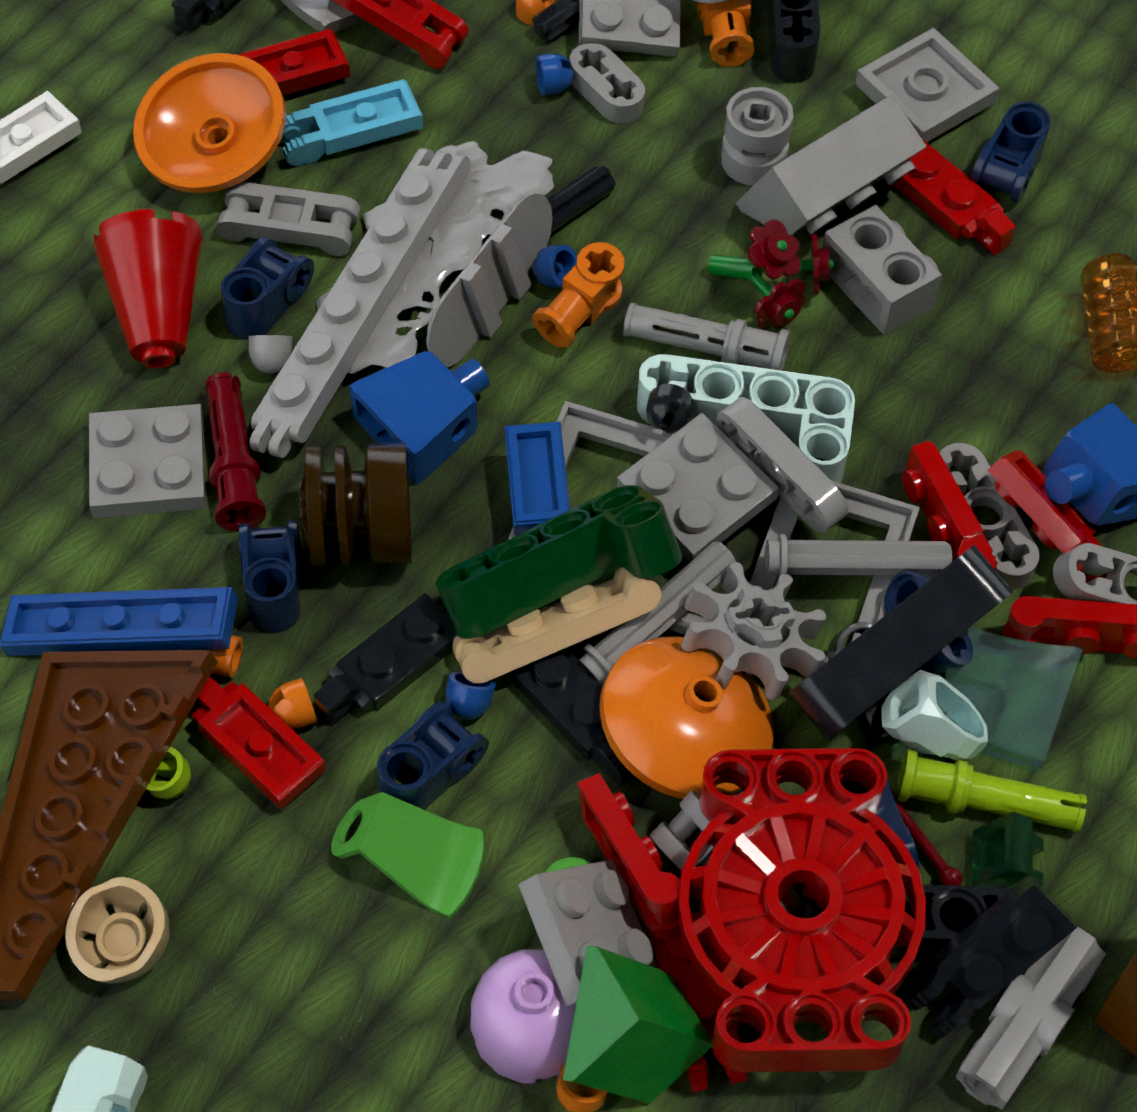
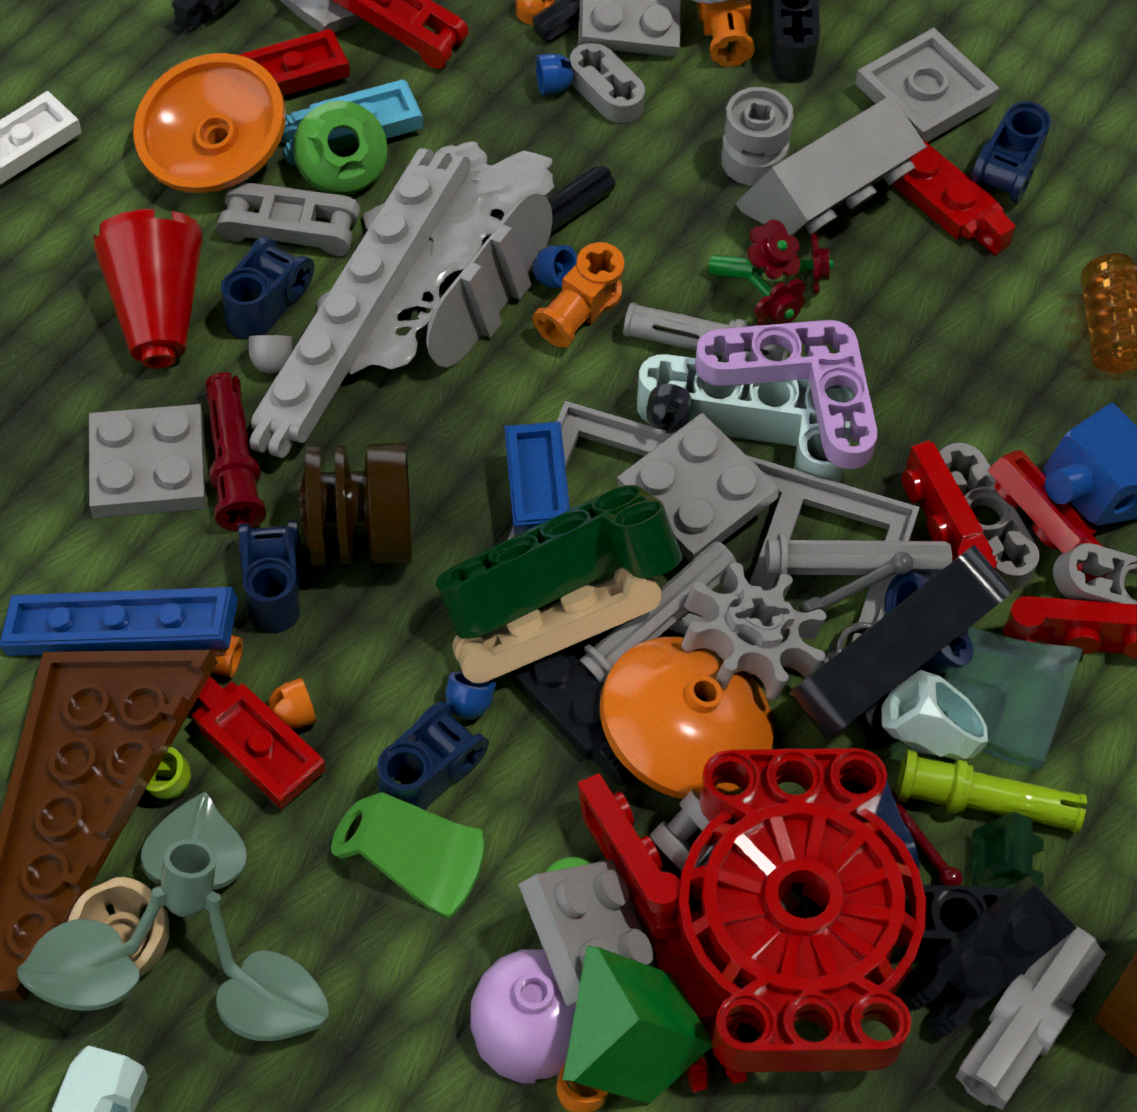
black hinge [313,593,457,727] -> none
blue torso [349,351,490,486] -> none
light grey beam [716,397,848,533] -> none
light grey brick [822,205,942,336] -> none
none -> sand green plant [17,792,329,1041]
none -> bright green piece [293,100,388,196]
none -> lavender beam [695,320,877,469]
none -> dark grey hinge [799,552,914,613]

